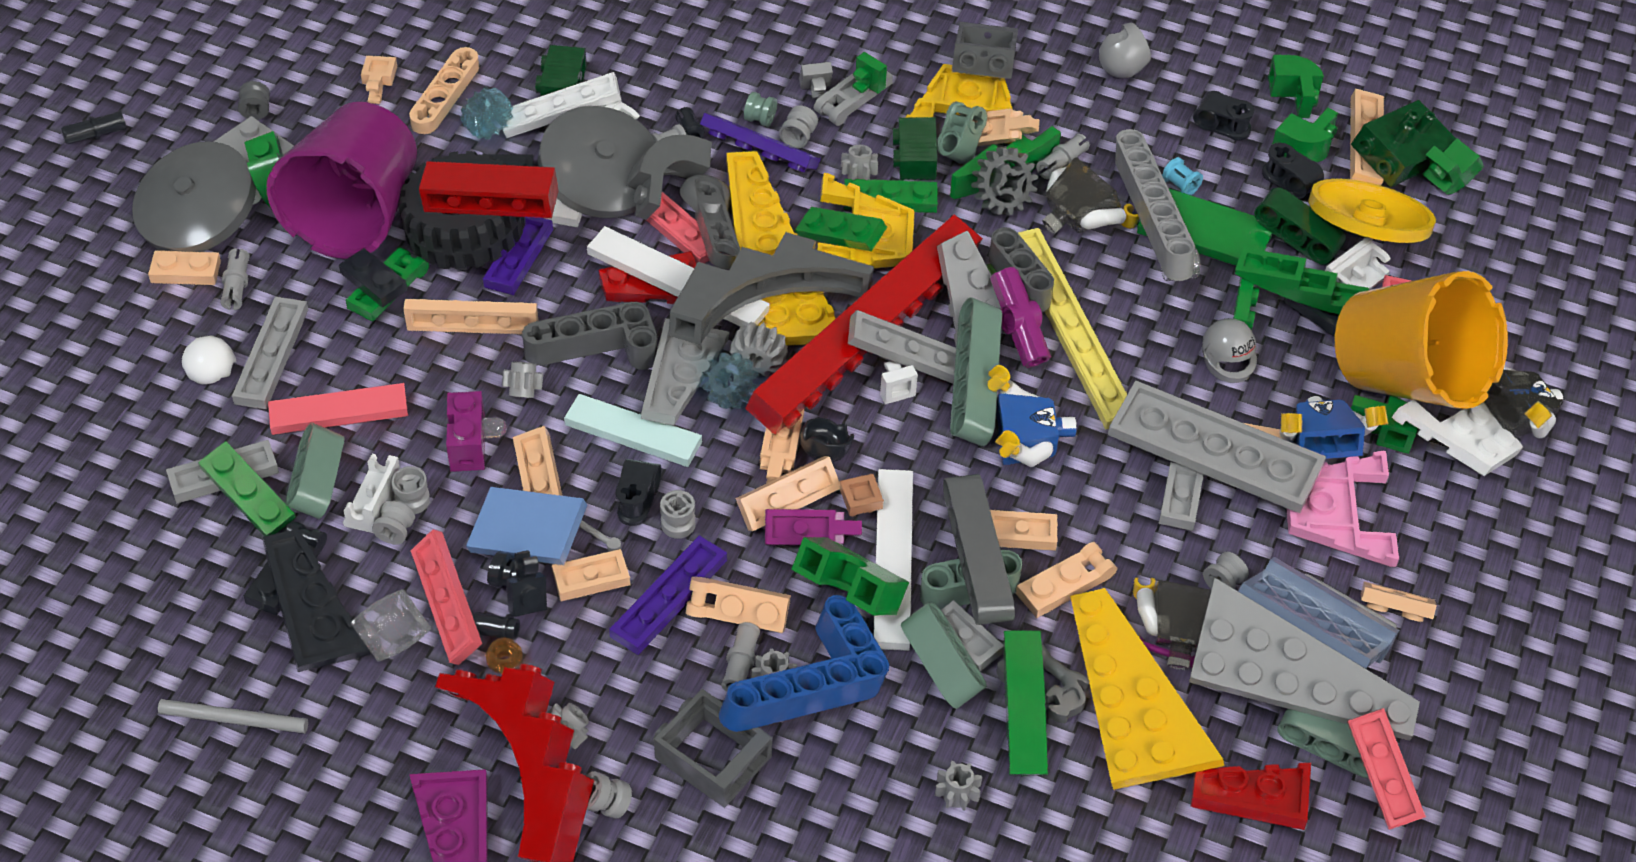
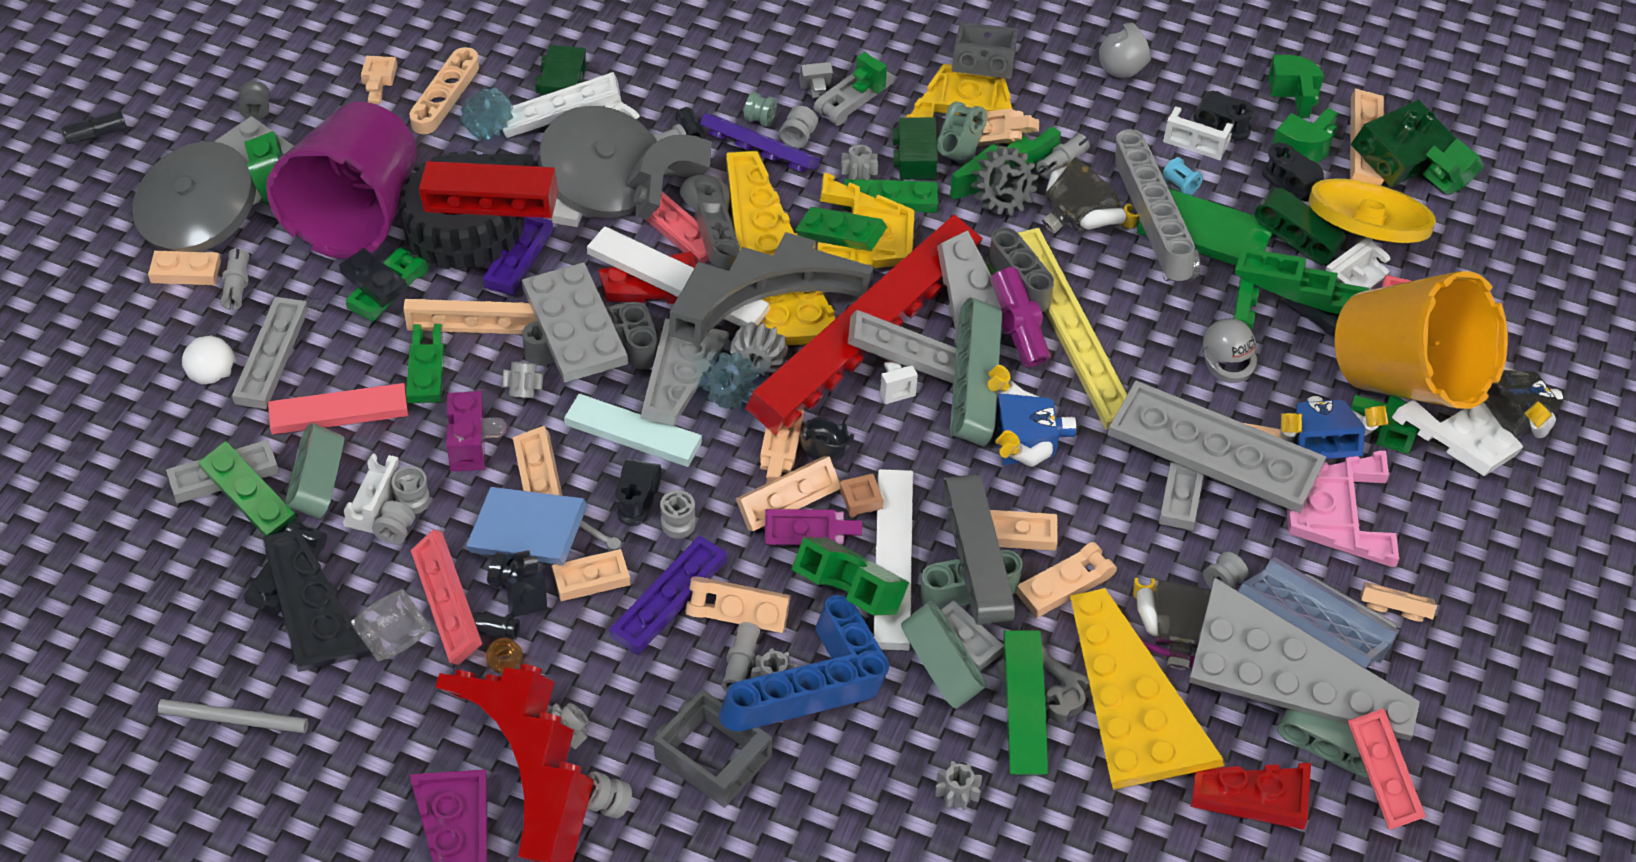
none -> green hinge [406,324,445,403]
none -> light grey plate [522,262,628,383]
none -> white hinge [1163,106,1233,161]

